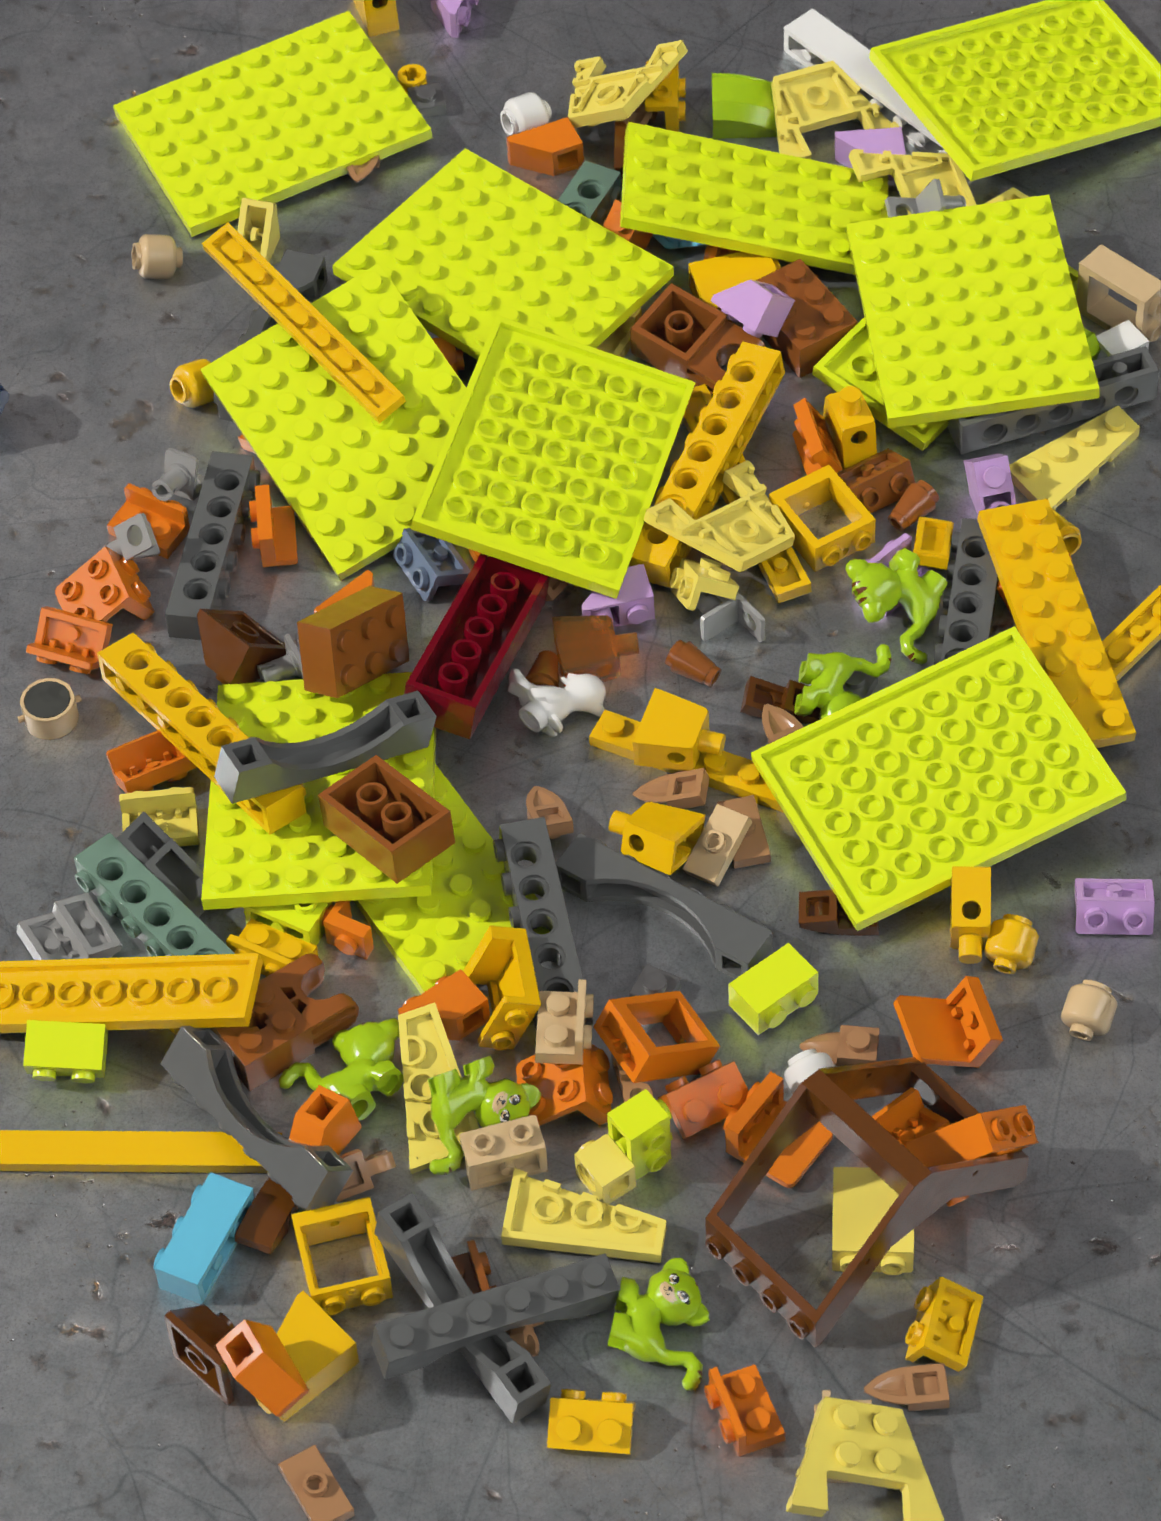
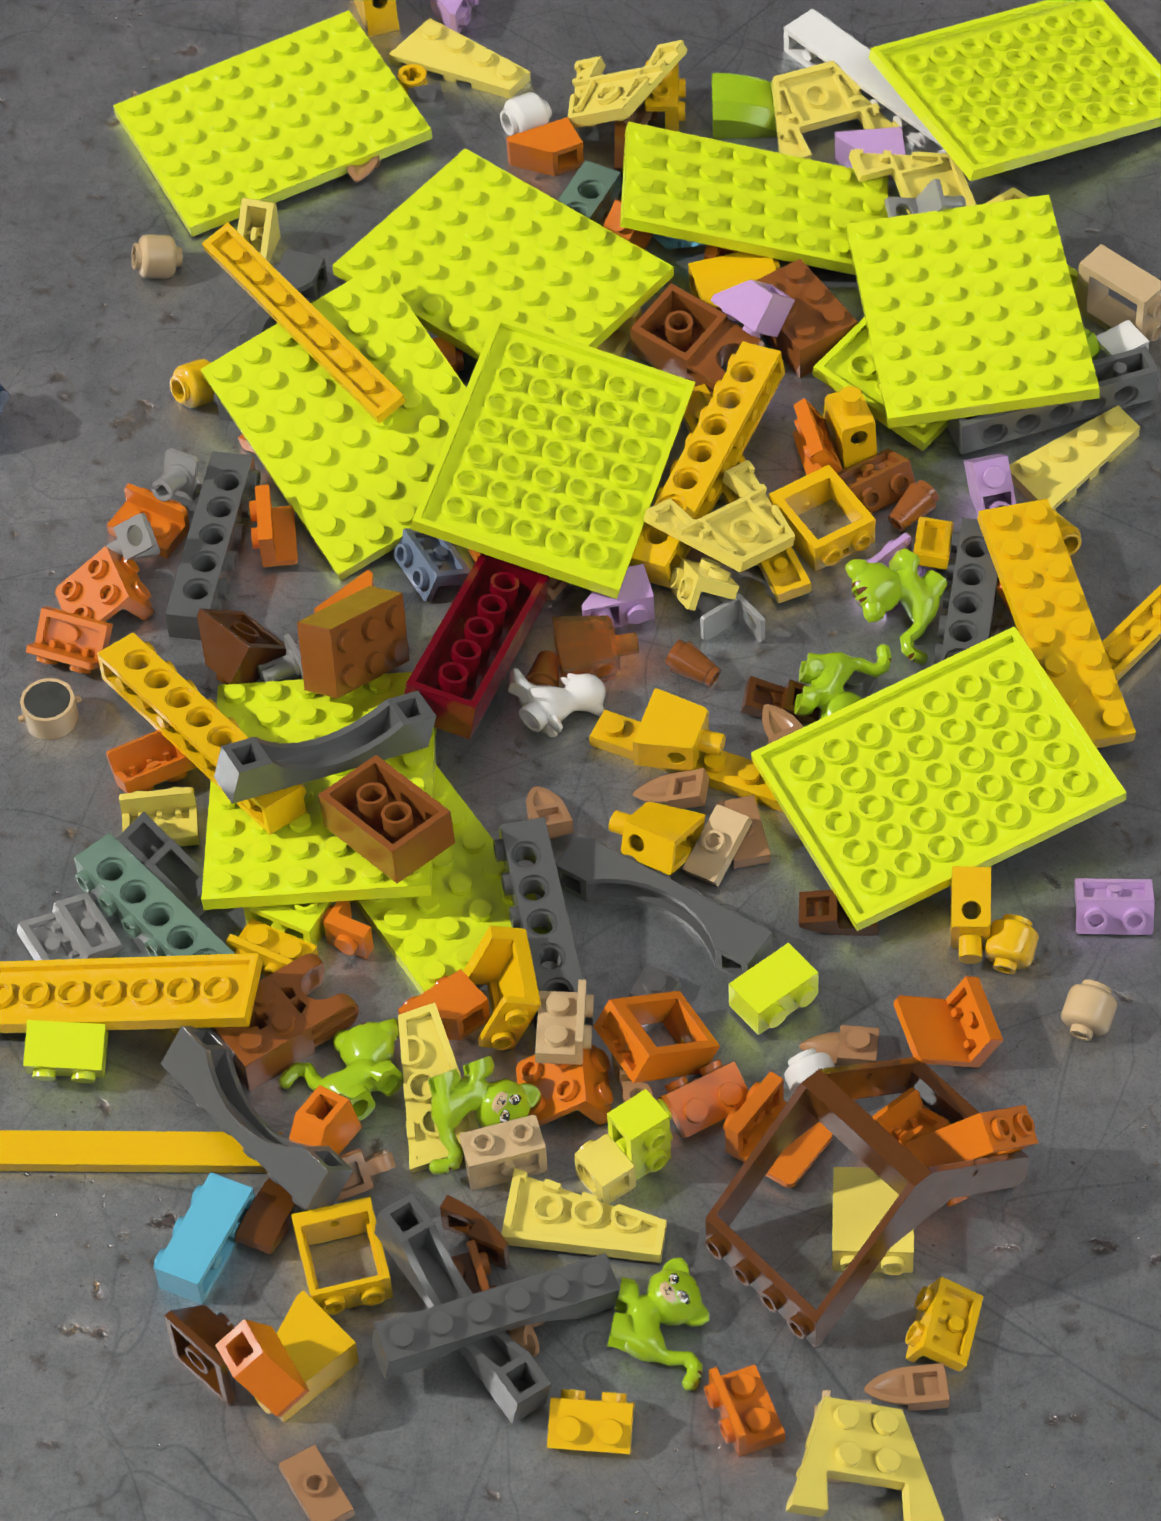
none -> light yellow wing [388,18,531,99]
none -> reddish brown slope [440,1195,510,1270]

